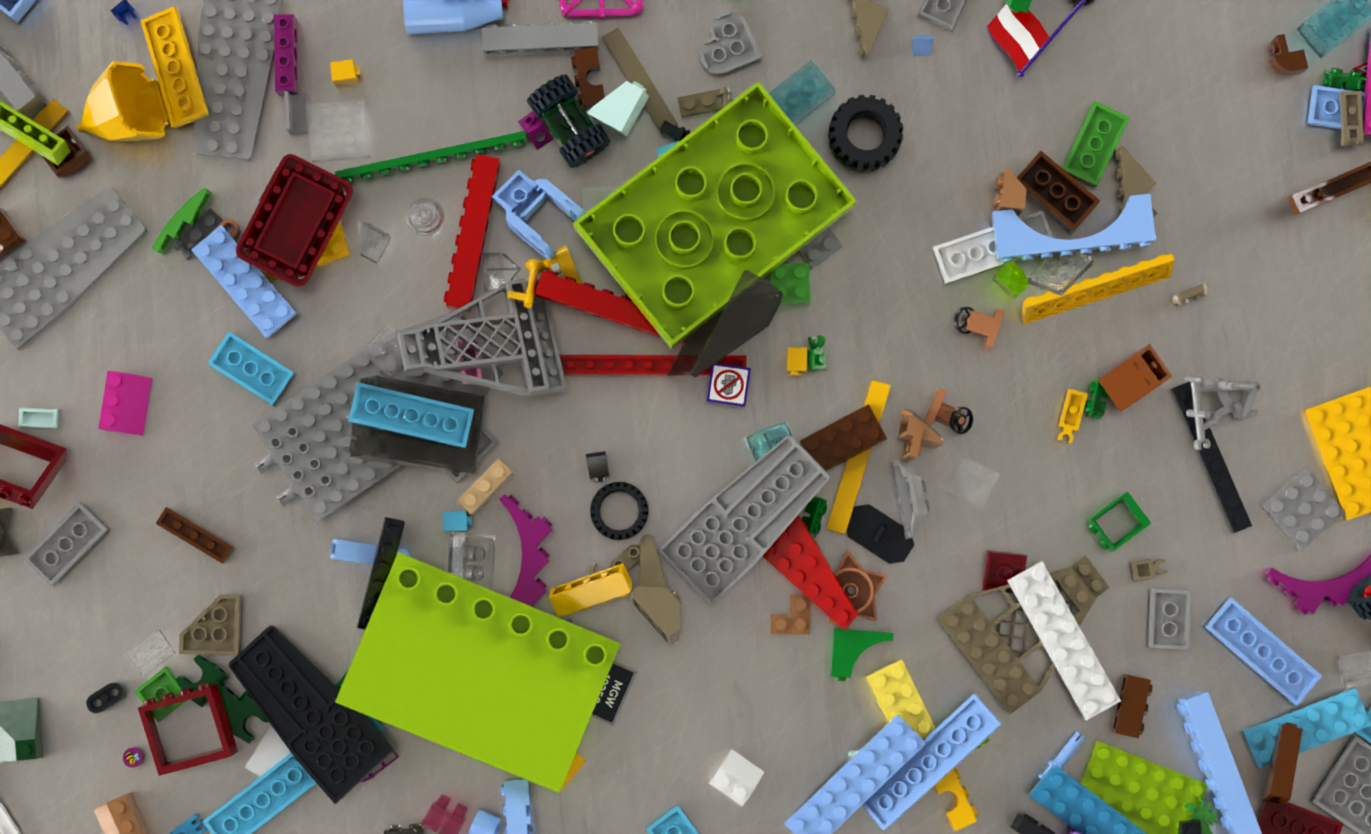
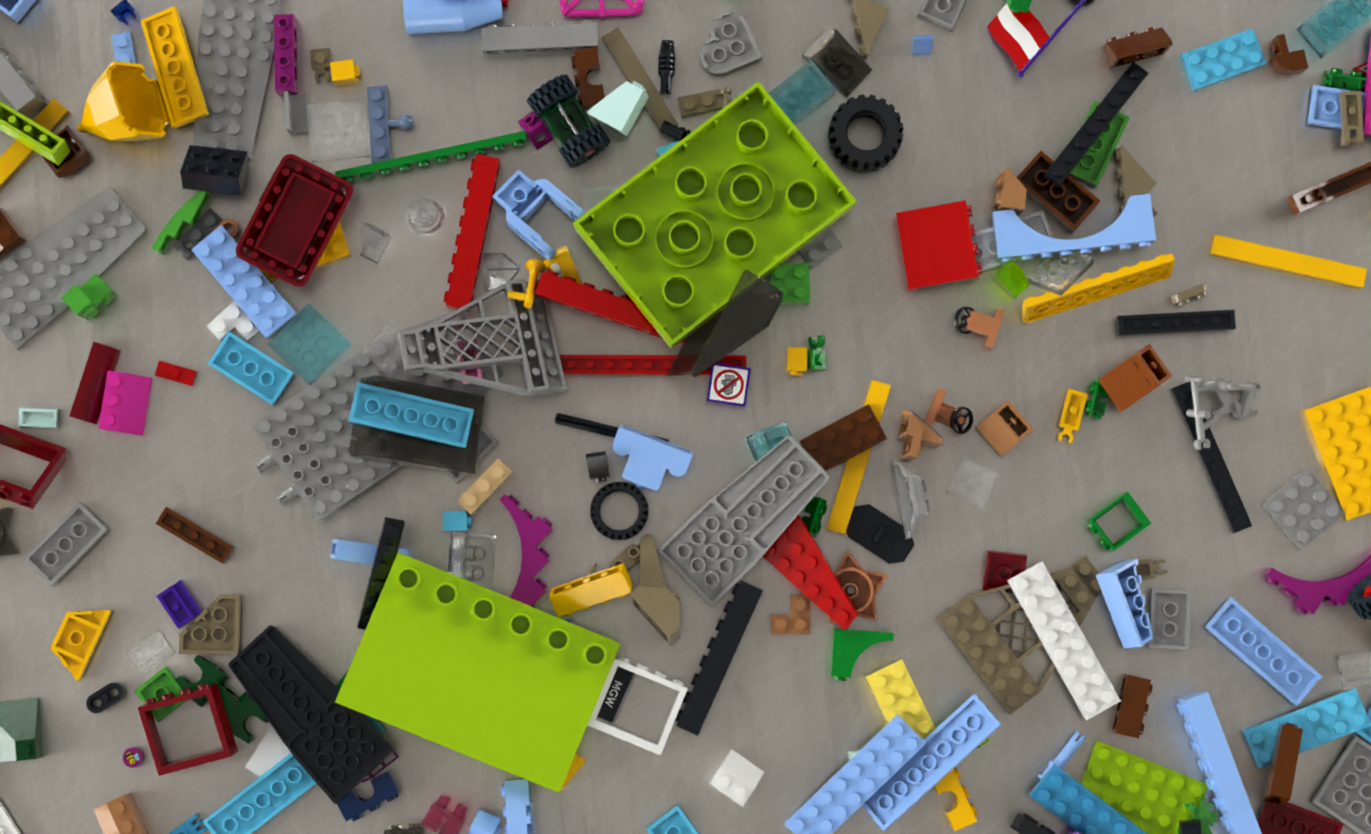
none -> yellow wing [50,610,112,681]
none -> bright green brick [61,274,116,320]
none -> dark red brick [69,342,121,425]
none -> light blue plate [111,32,137,63]
none -> red piece [155,361,197,386]
none -> dark purple plate [156,580,203,629]
none -> black brick [180,145,249,195]
none -> white plate [207,301,260,342]
none -> clear light blue plate [268,303,351,385]
none -> dark tan plate [310,48,331,83]
none -> dark blue arch [337,770,401,822]
none -> sand blue plate [367,85,414,163]
none -> black axle [555,413,669,442]
none -> white window [588,656,688,755]
none -> light blue brick [613,424,694,491]
none -> black hinge [658,40,675,95]
none -> black brick [675,580,763,736]
none -> clear smoke slope [801,27,872,98]
none -> red panel [896,200,982,292]
none -> medium nougat slope [975,400,1034,457]
none -> black plate [1043,62,1148,187]
none -> light blue wedge [1096,558,1153,648]
none -> reddish brown slope [1103,27,1173,69]
none -> black plate [1116,310,1236,336]
none -> medium azure plate [1180,28,1267,91]
none -> yellow tile [1210,234,1367,288]

